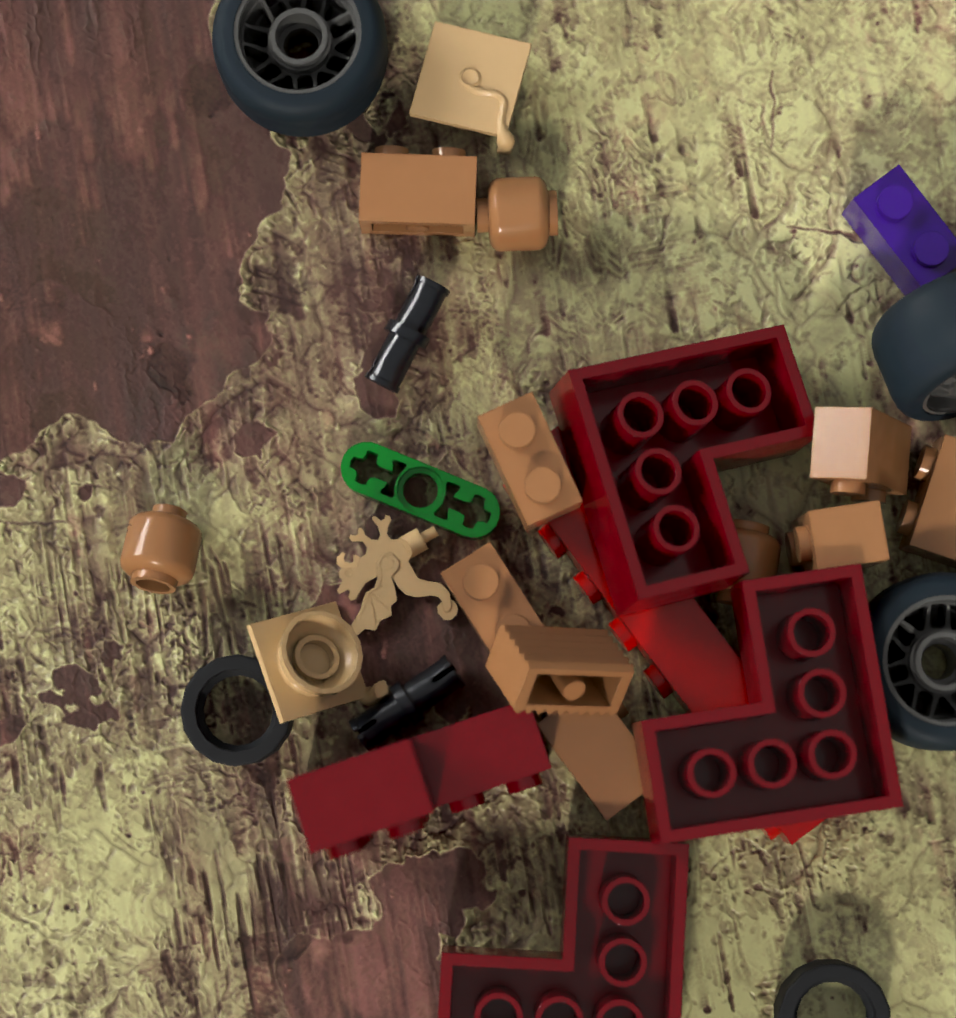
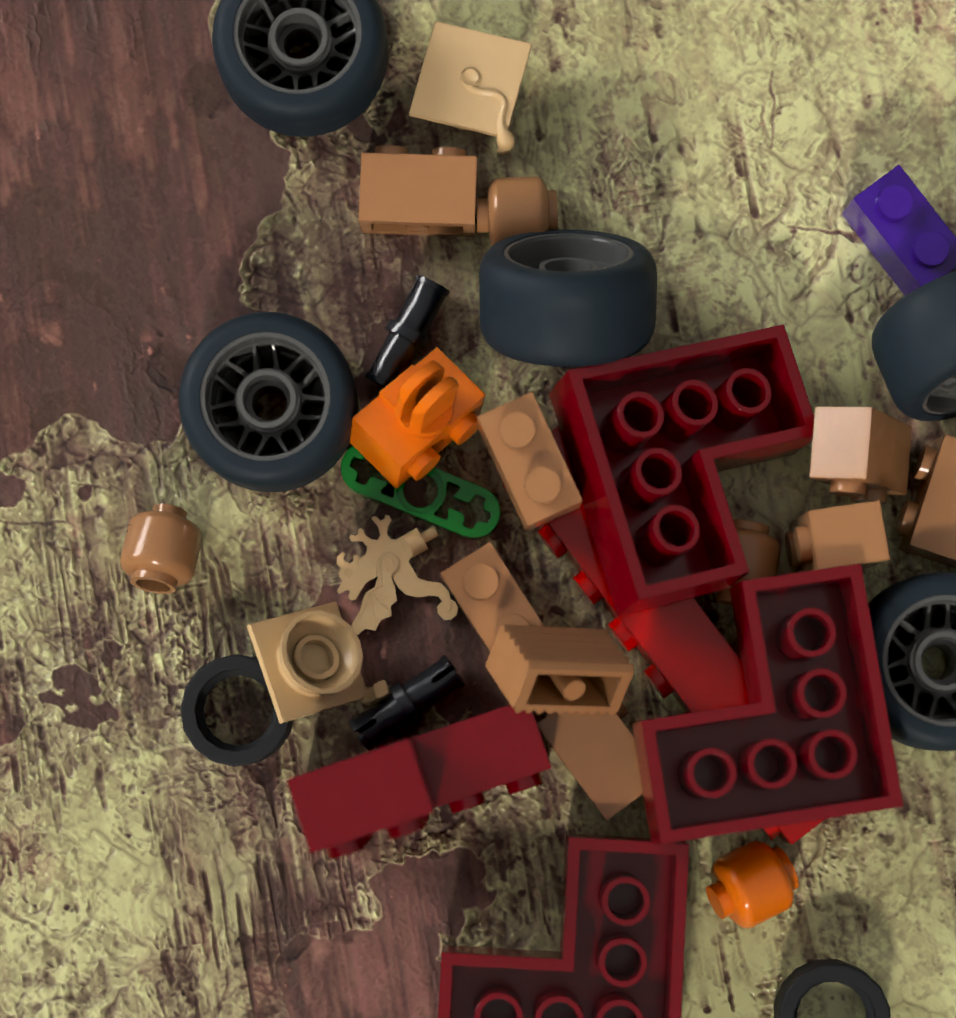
none -> wheel [179,312,358,492]
none -> orange brick [350,347,486,489]
none -> black wheel [479,229,657,367]
none -> orange head [706,840,799,929]

